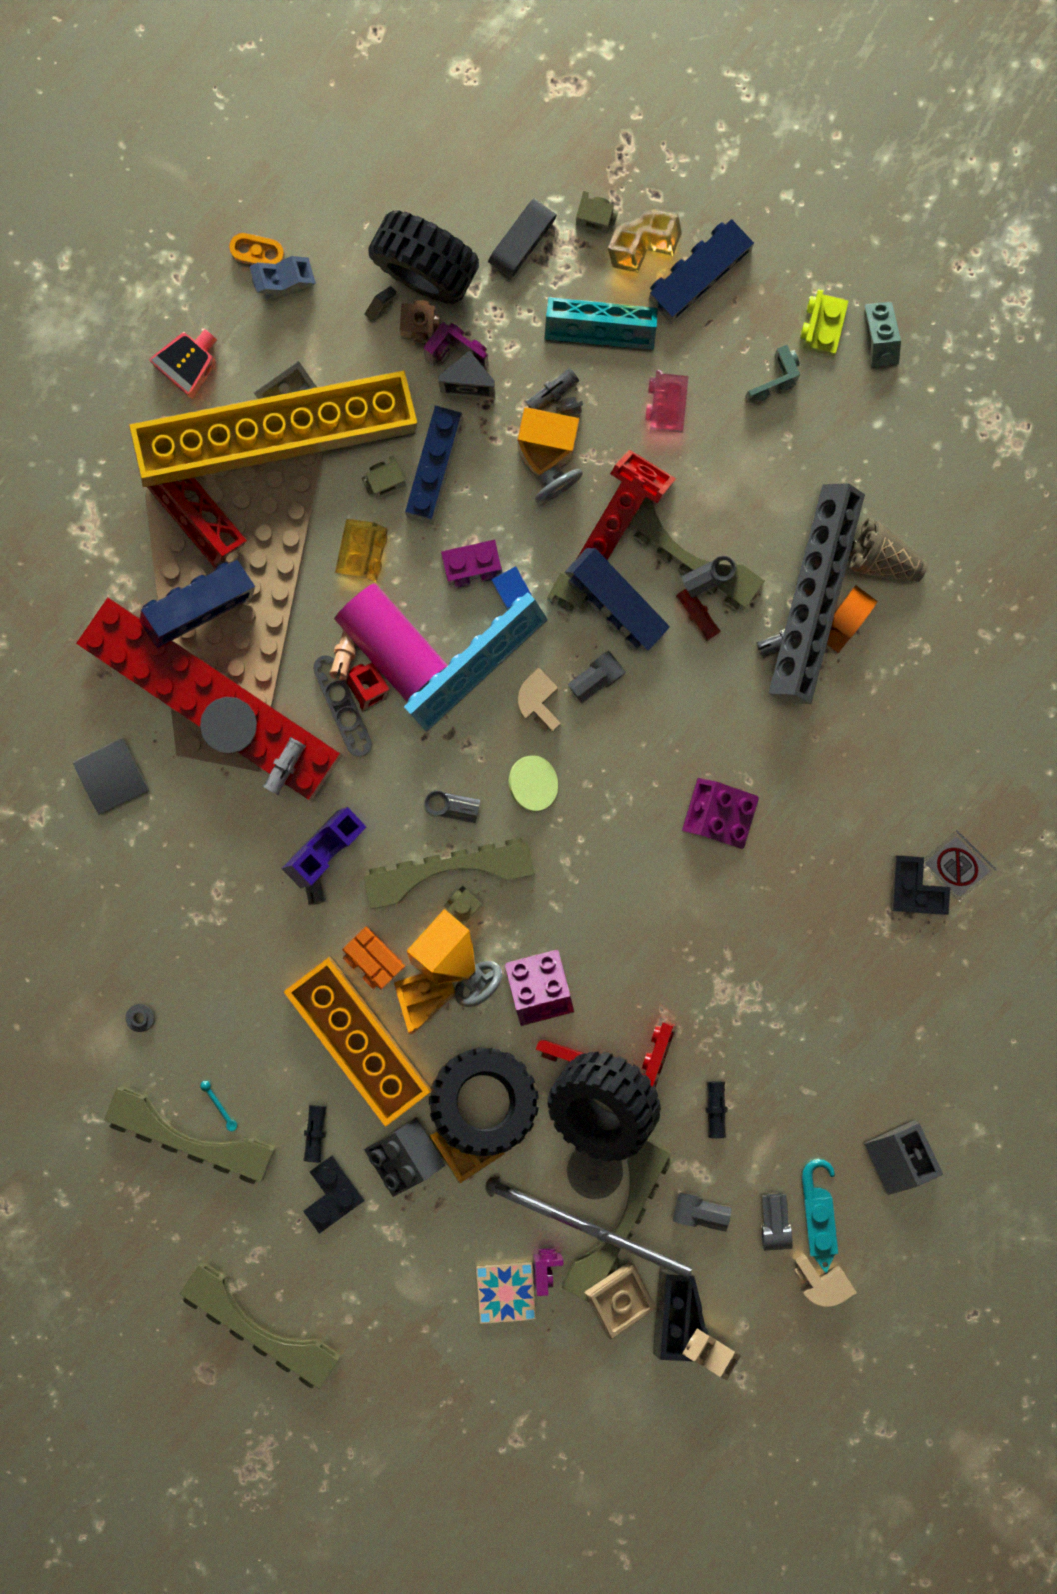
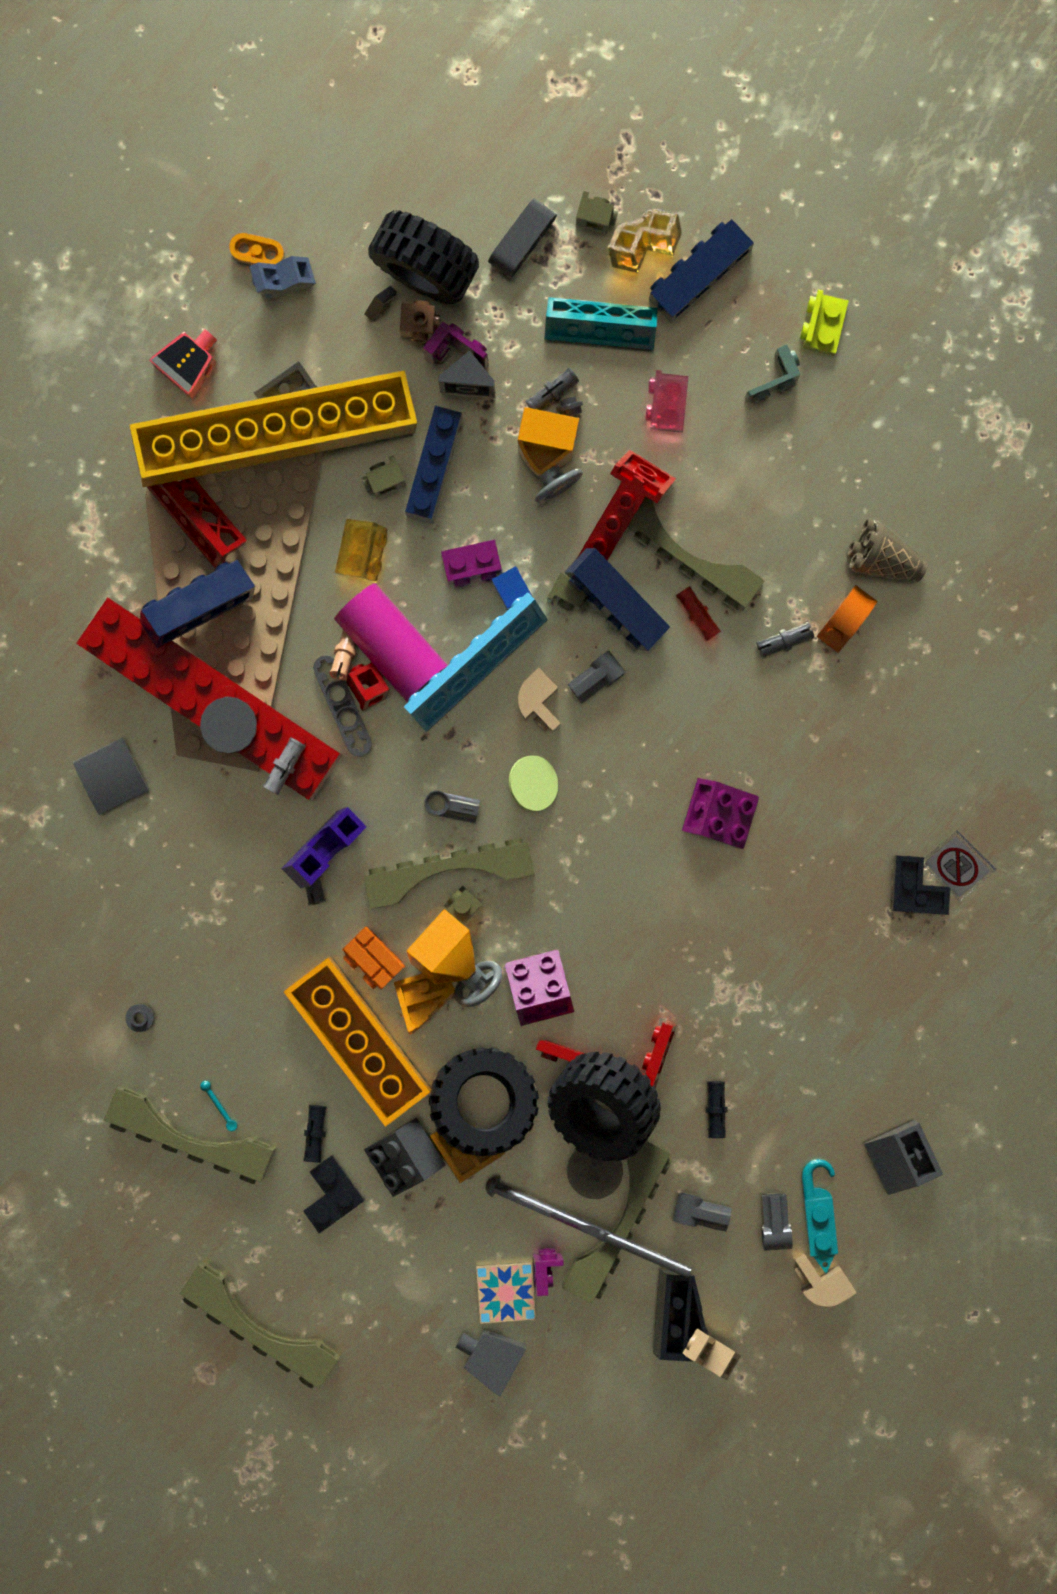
tan tile [584,1261,656,1340] -> none
dark grey piece [681,556,738,598] -> none
dark grey brick [768,483,865,704] -> none
sand green bracket [865,302,901,367] -> none
none -> dark grey torso [455,1329,526,1396]

